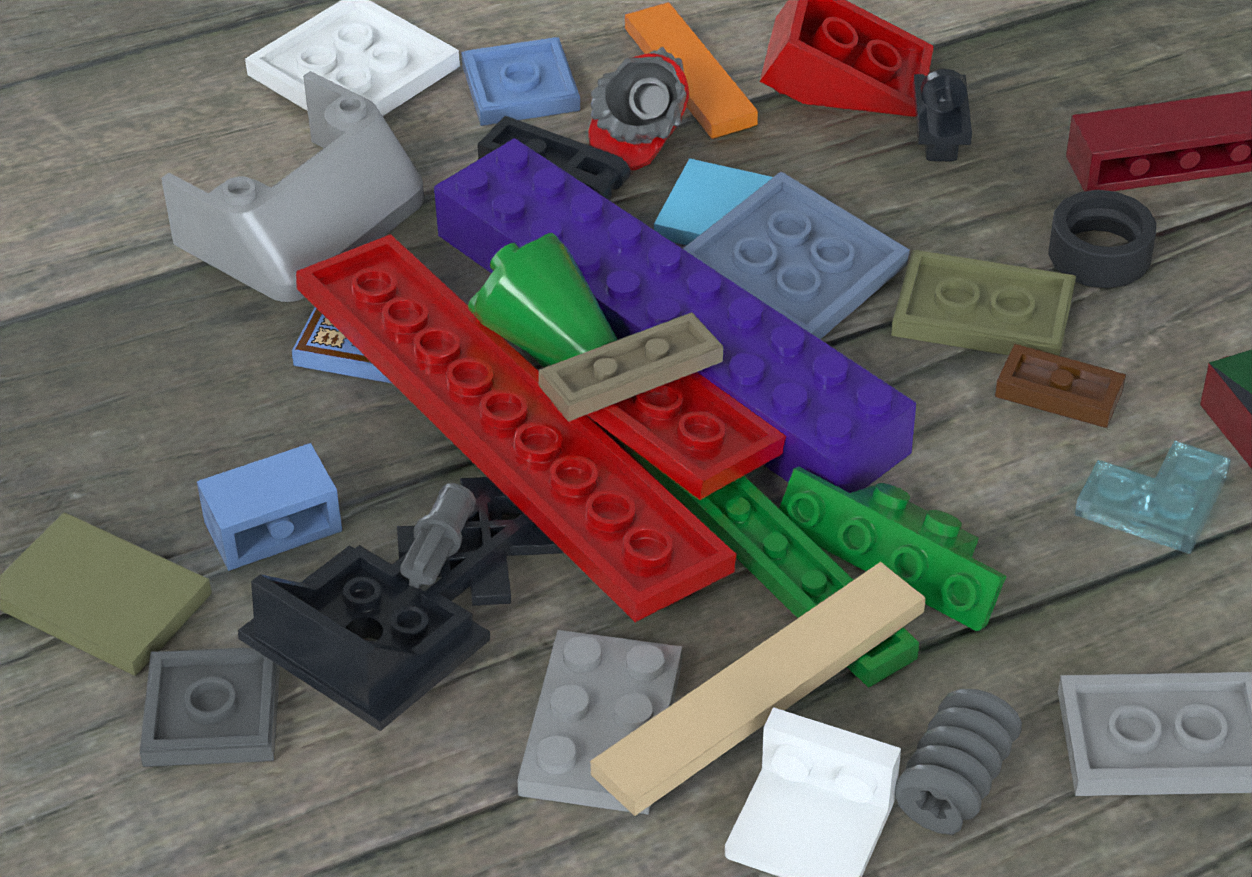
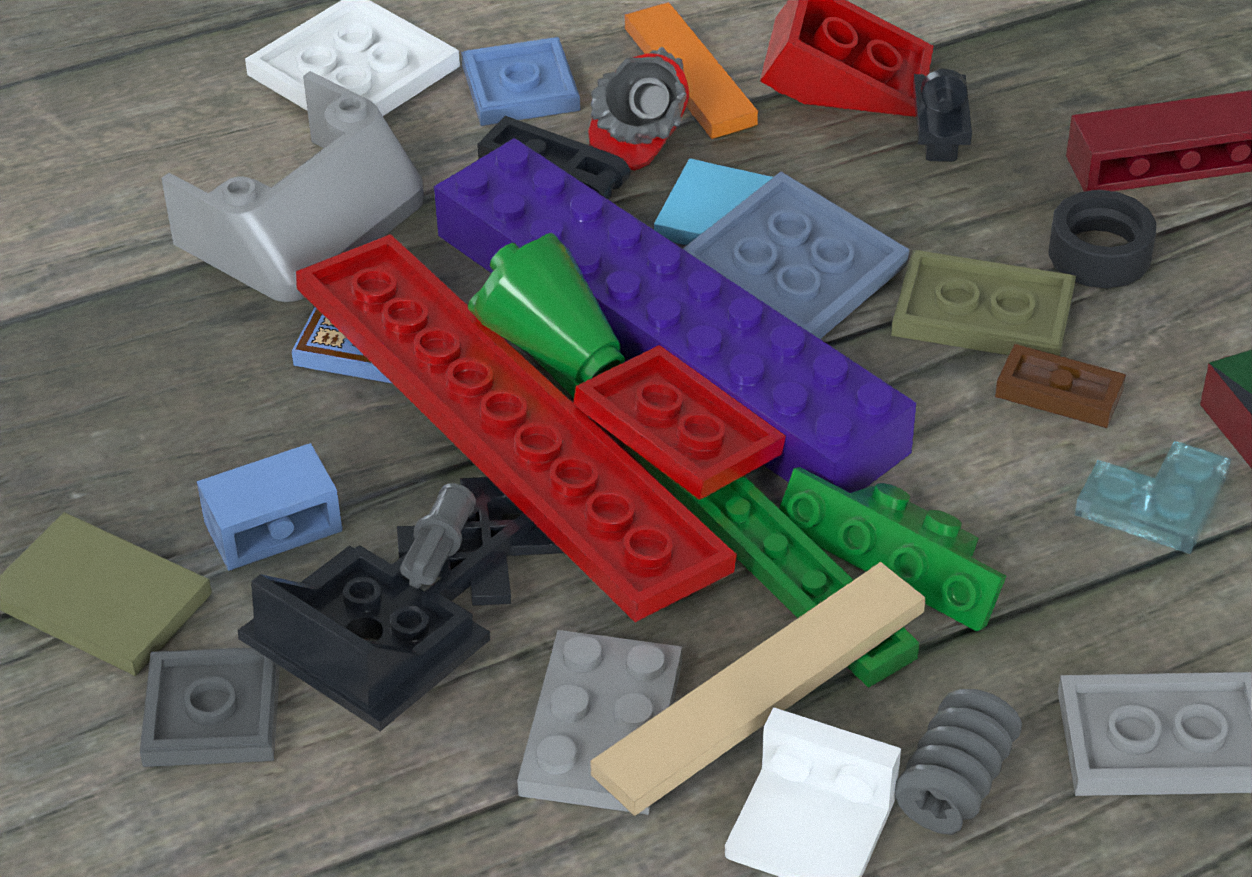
dark tan tile [539,312,723,421] -> none

